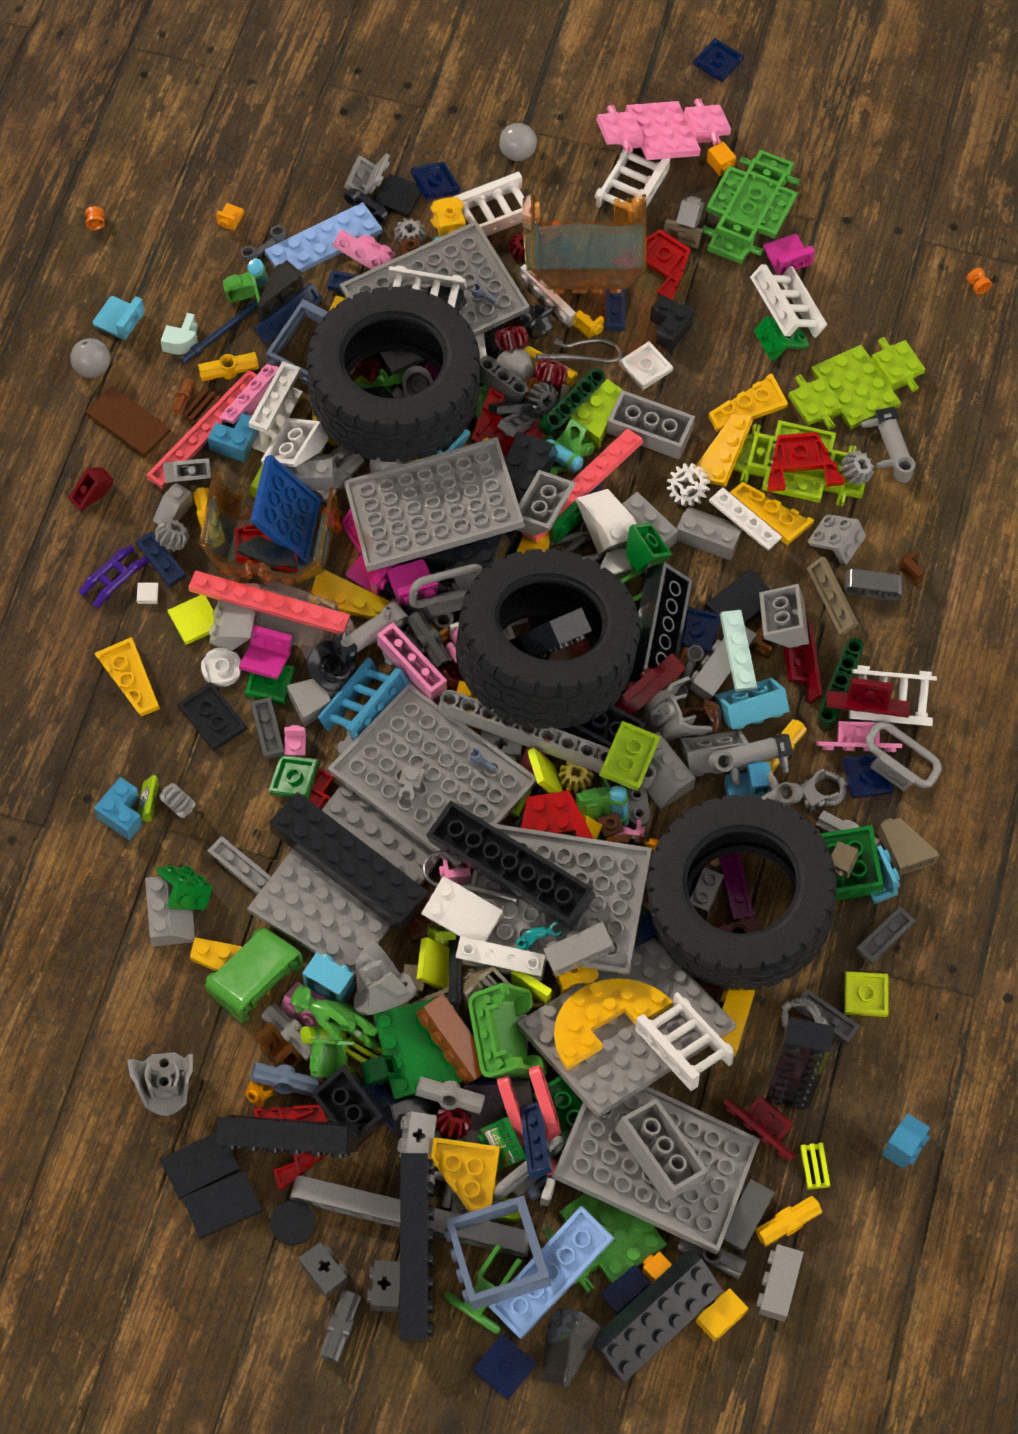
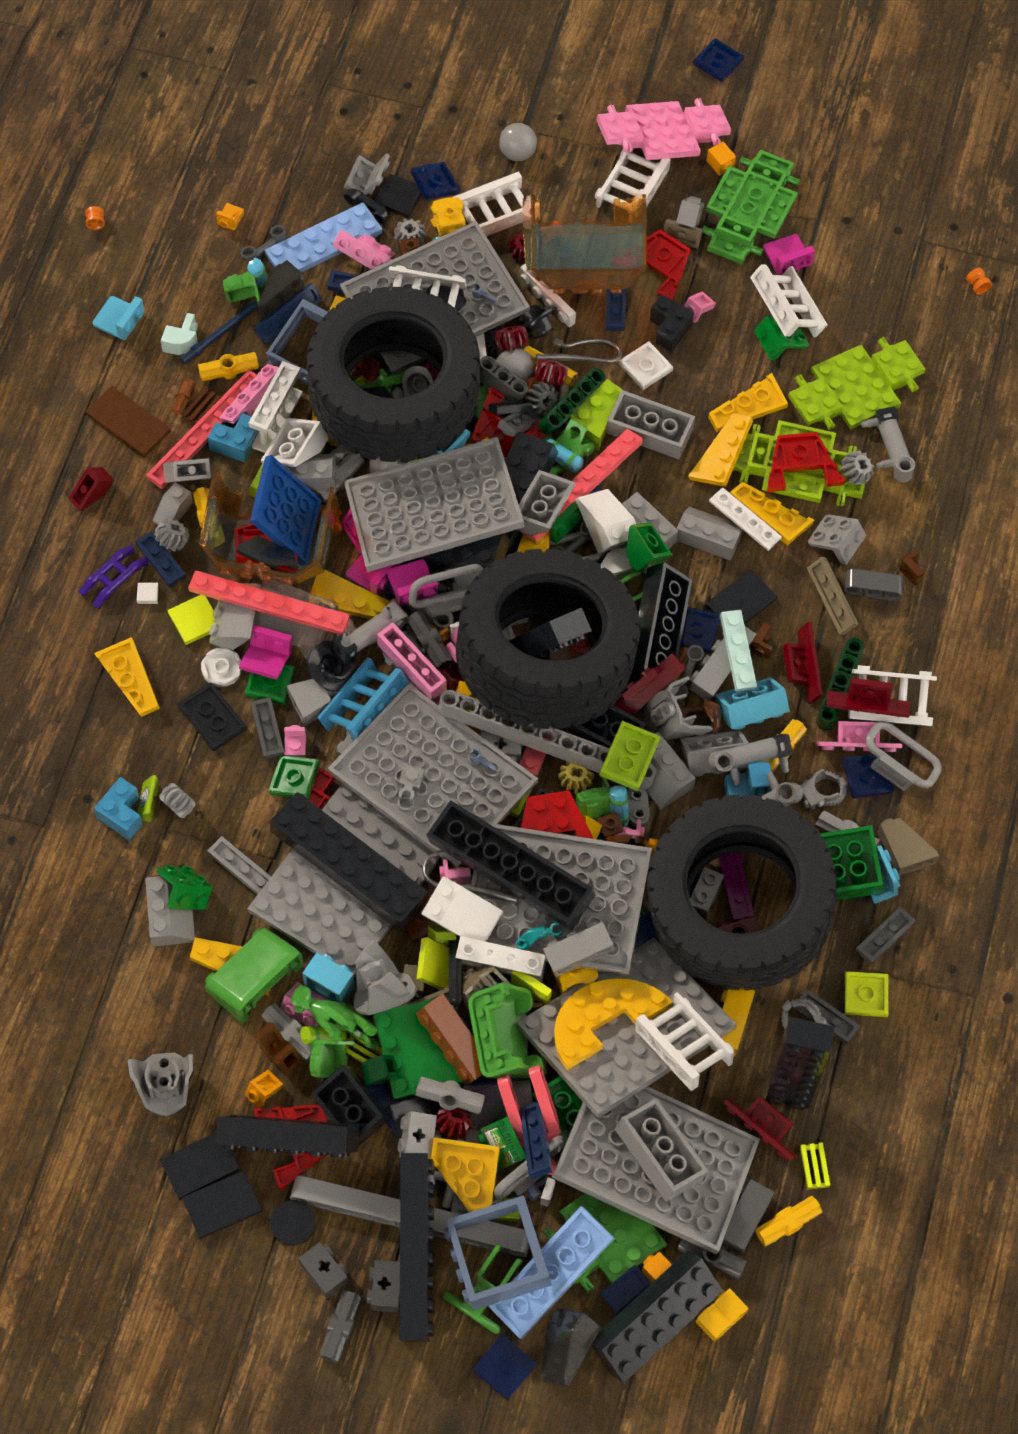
light grey piece [70,338,111,378] -> none
sand blue piece [250,1062,319,1097] -> none
neon yellow tile [528,747,563,793] -> none
yellow bracket [573,310,604,339] -> none
white gear [667,463,710,507] -> none
light grey brick [756,1244,804,1322] -> none
light grey slope [759,584,809,648] -> none
dark tan brick [831,841,859,878] -> none
dark azure brick [882,1113,930,1169] -> none
none -> bright pink bracket [684,291,716,323]

